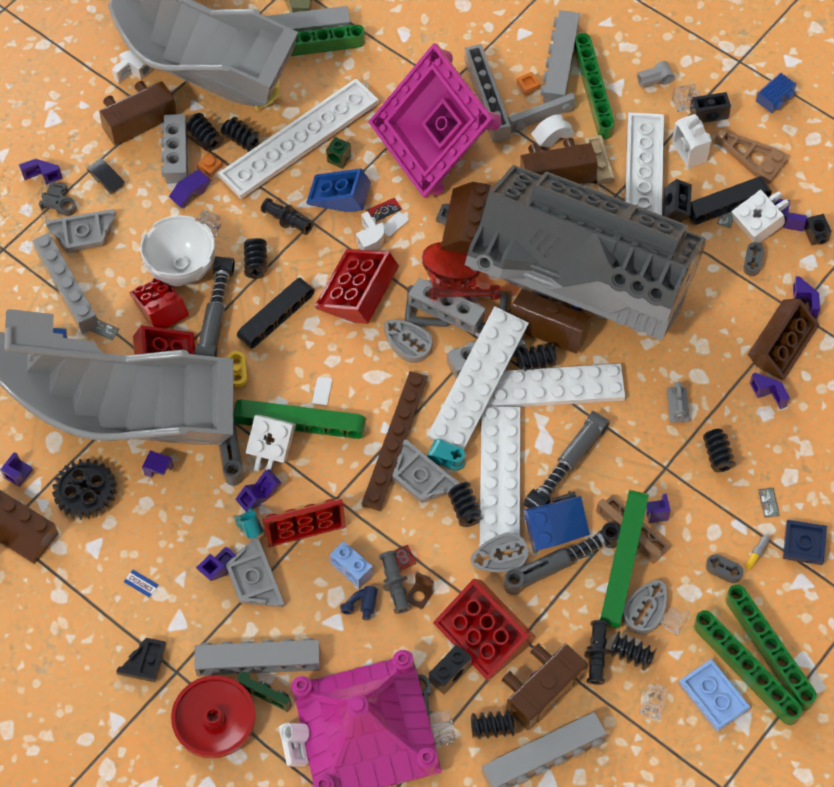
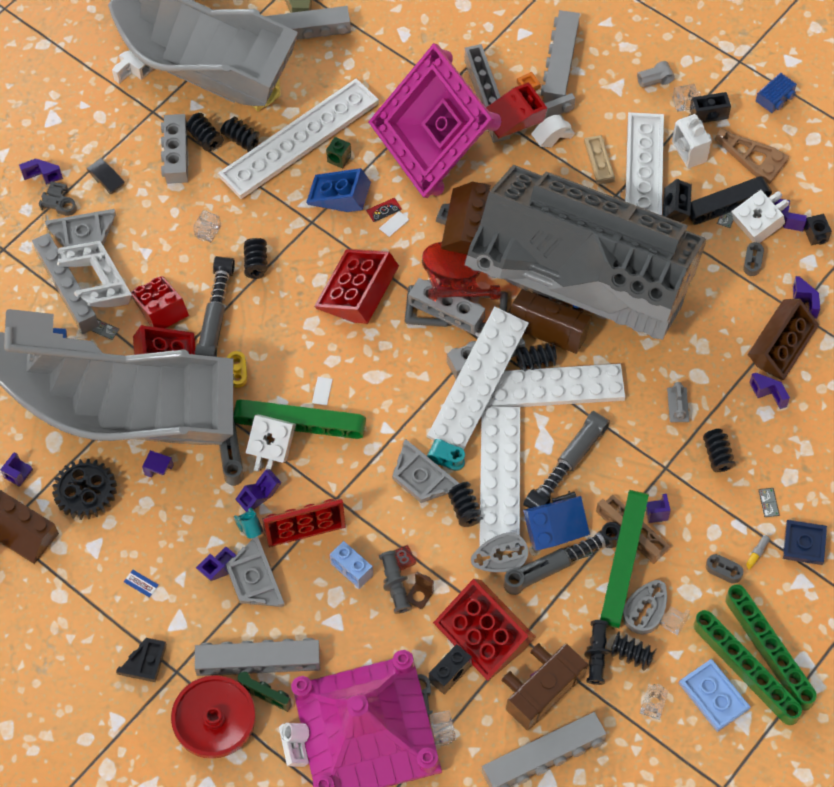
reddish brown piece [99,81,177,145] -> none
white rock [140,215,215,286] -> none
dark purple slope [169,169,212,208] -> none
orange plate [197,153,223,177] -> none
black beam [237,277,315,349] -> none
black piece [261,198,313,235] -> none
green beam [291,25,365,56] -> none
dark blue plant [340,586,378,620] -> none
white brick [356,211,385,251] -> none
reddish brown plate [362,371,428,511] -> none
light grey piece [384,319,432,363] -> none
black piece [471,710,515,739] -> none
reddish brown piece [520,138,598,184] -> none
green beam [574,33,614,139] -> none
none -> white wedge [57,241,132,307]
none -> red slope [486,82,548,139]

